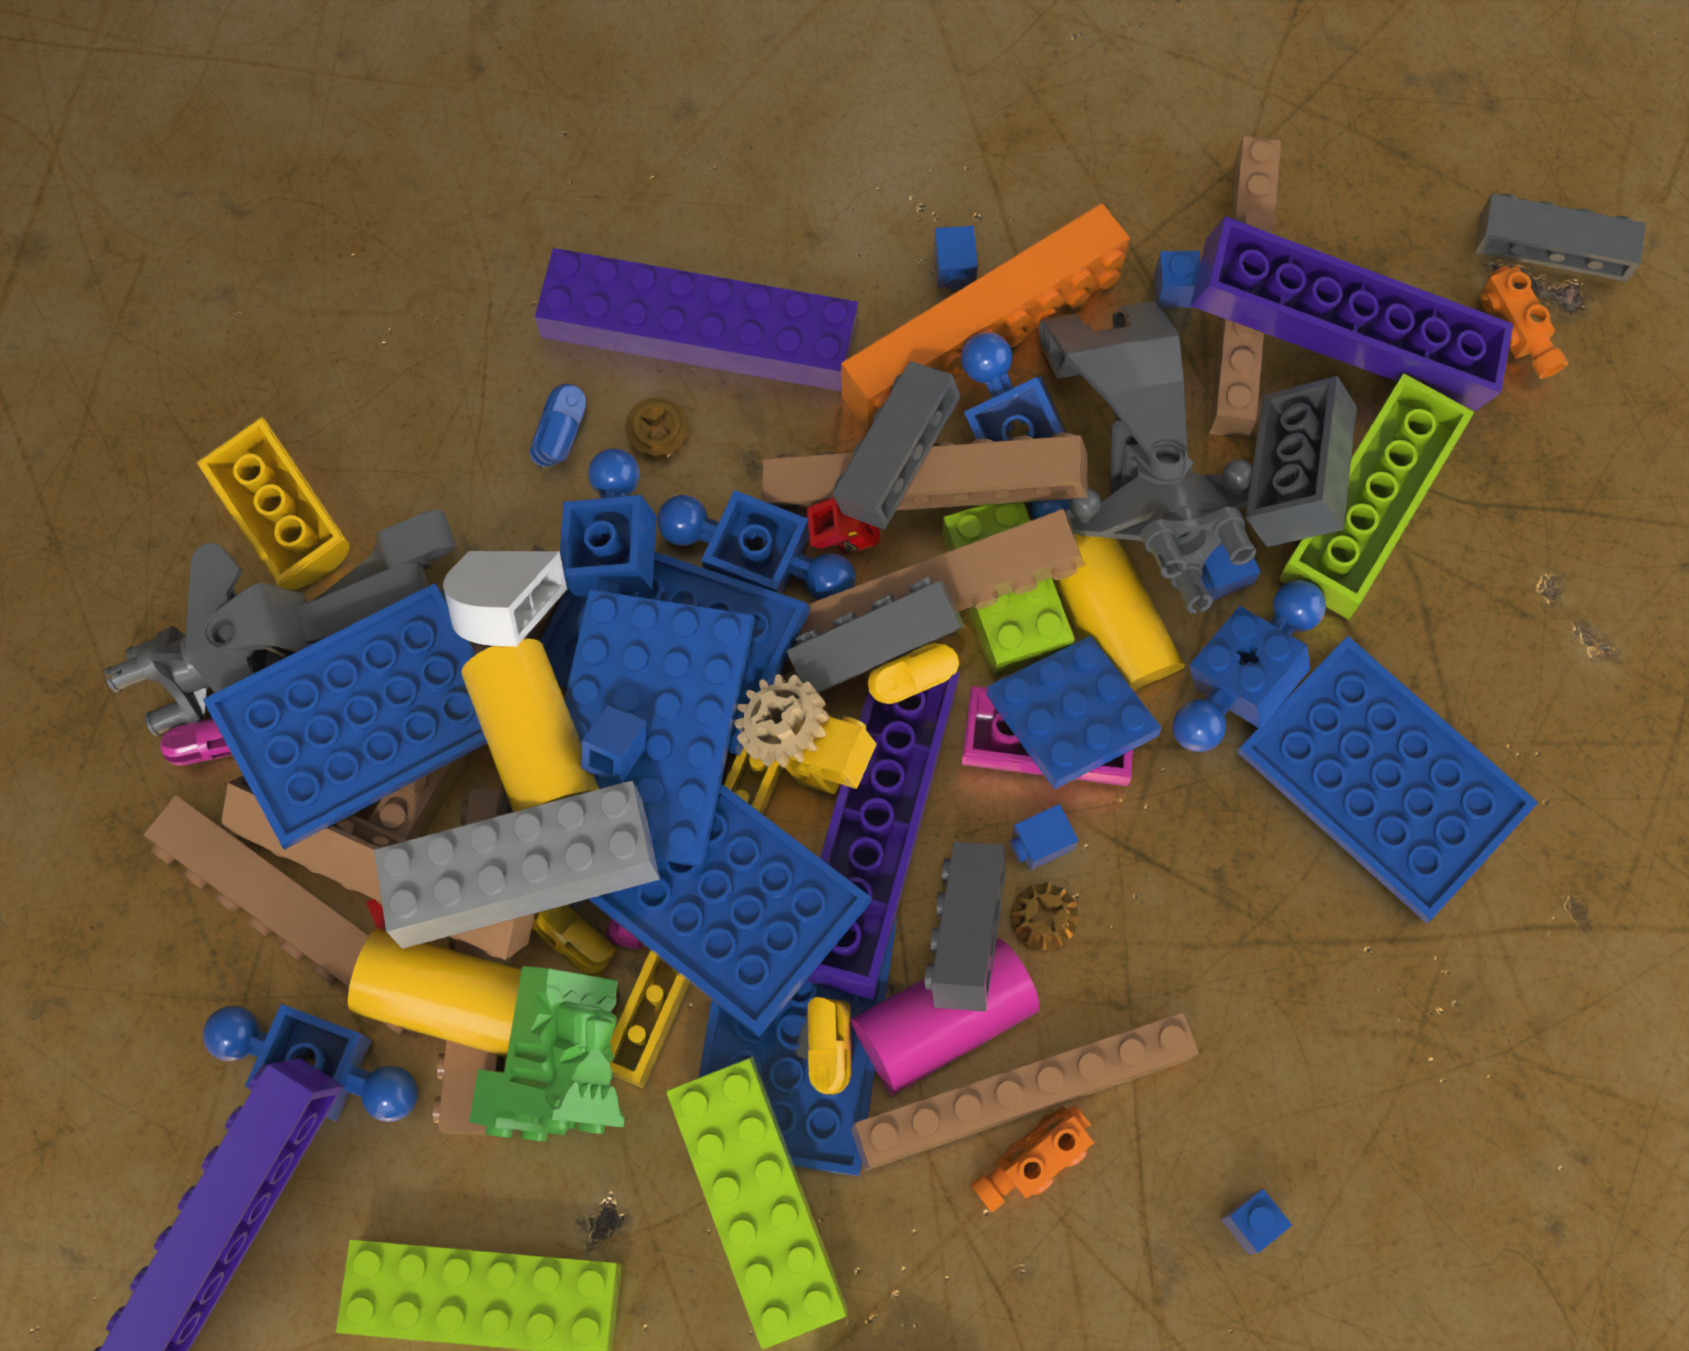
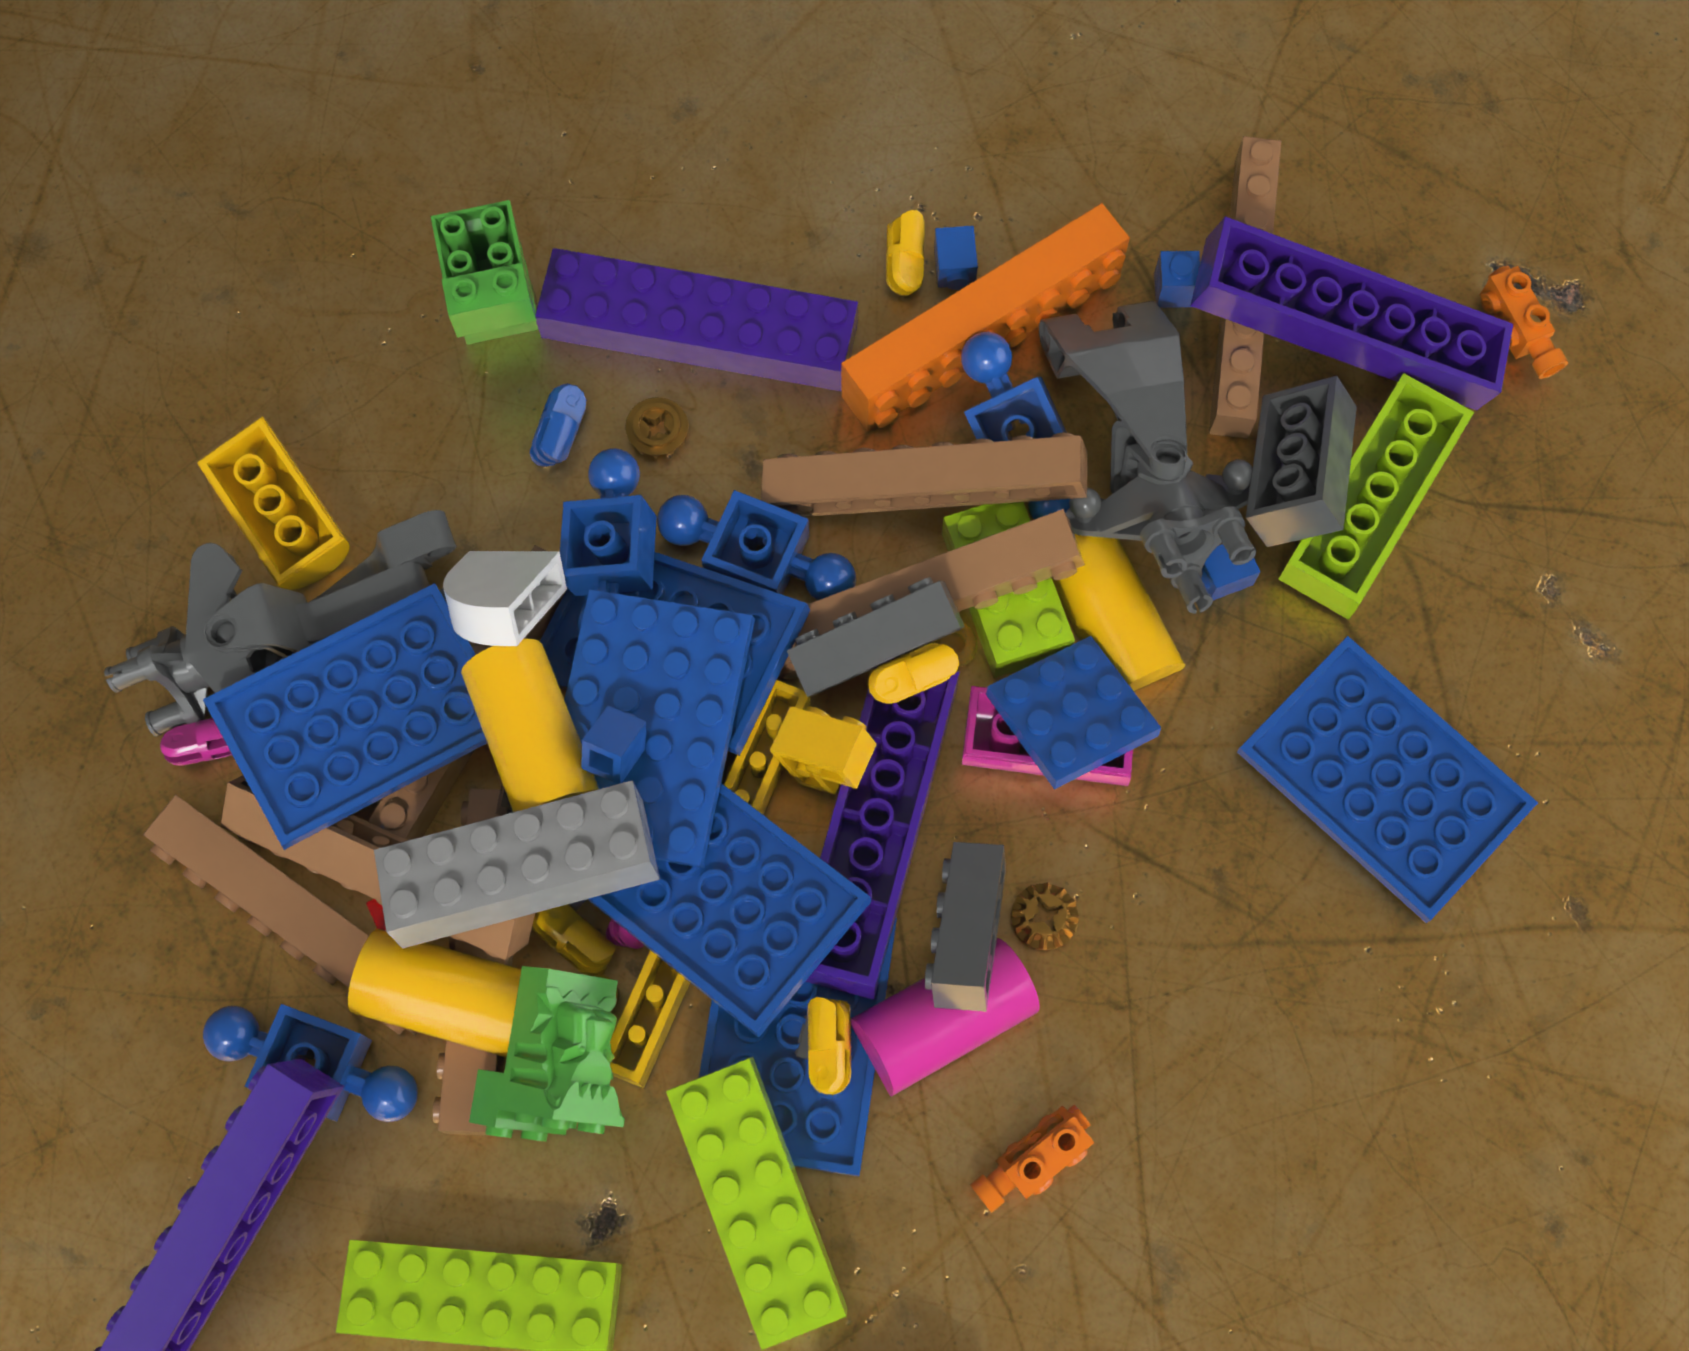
tan gear [734,674,829,767] -> none
red leg [807,497,880,555] -> none
dark grey brick [833,361,961,530] -> none
medium nougat brick [851,1013,1199,1171] -> none
blue brick [1009,804,1079,871] -> none
blue brick [1172,580,1326,752] -> none
blue brick [1221,1189,1292,1255] -> none
dark grey brick [1475,194,1646,282] -> none
none -> bright green brick [430,200,539,345]
none -> yellow arm [886,210,925,296]

